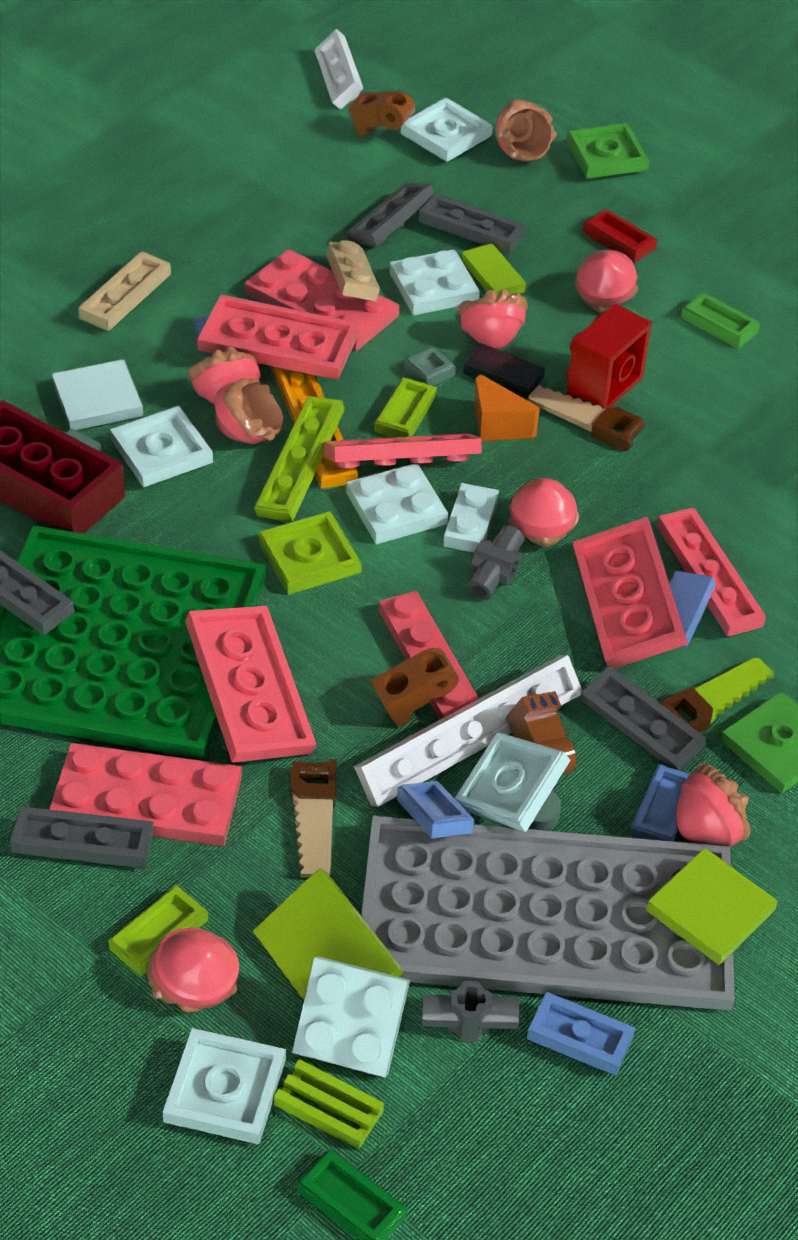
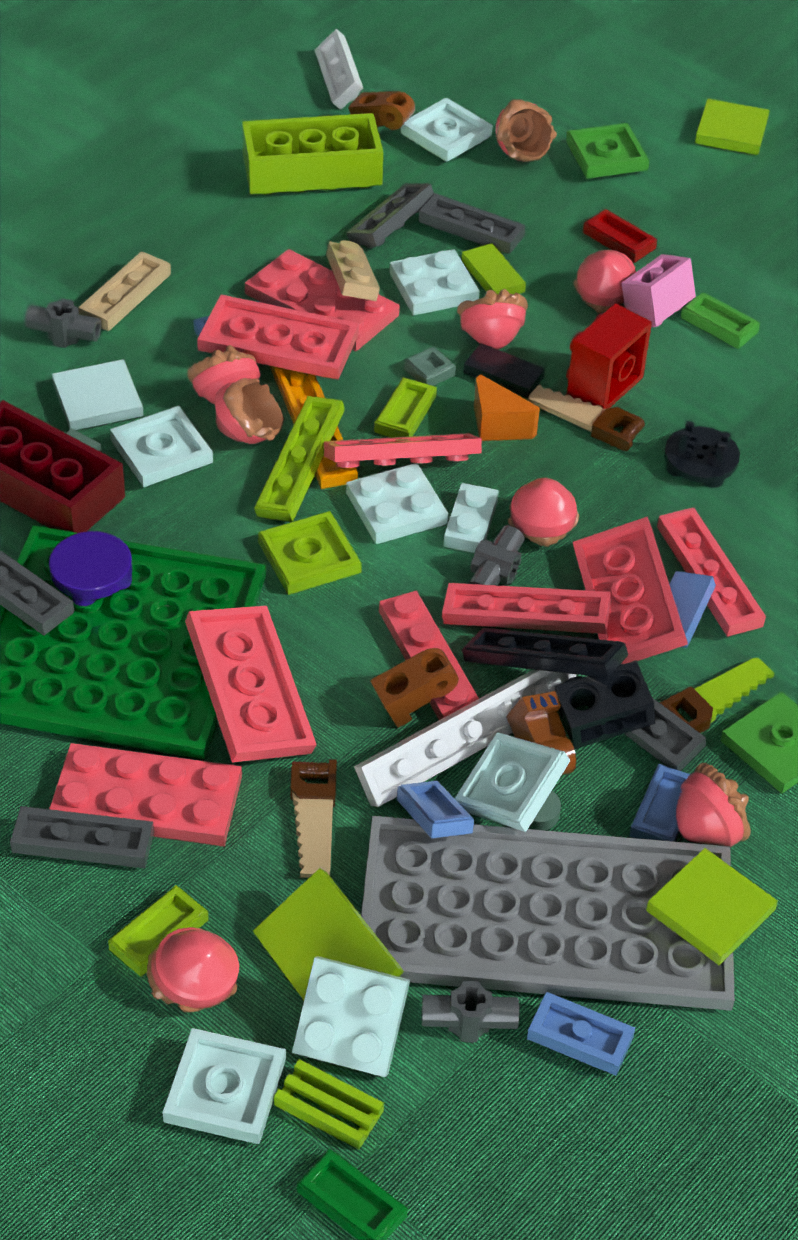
none -> dark grey axle [25,299,102,348]
none -> dark purple tile [49,531,132,606]
none -> lime brick [242,113,384,195]
none -> coral plate [442,583,611,634]
none -> black tile [462,628,628,678]
none -> black brick [555,660,655,750]
none -> bright pink brick [622,254,696,328]
none -> black plate [664,420,740,488]
none -> lime tile [695,98,770,155]

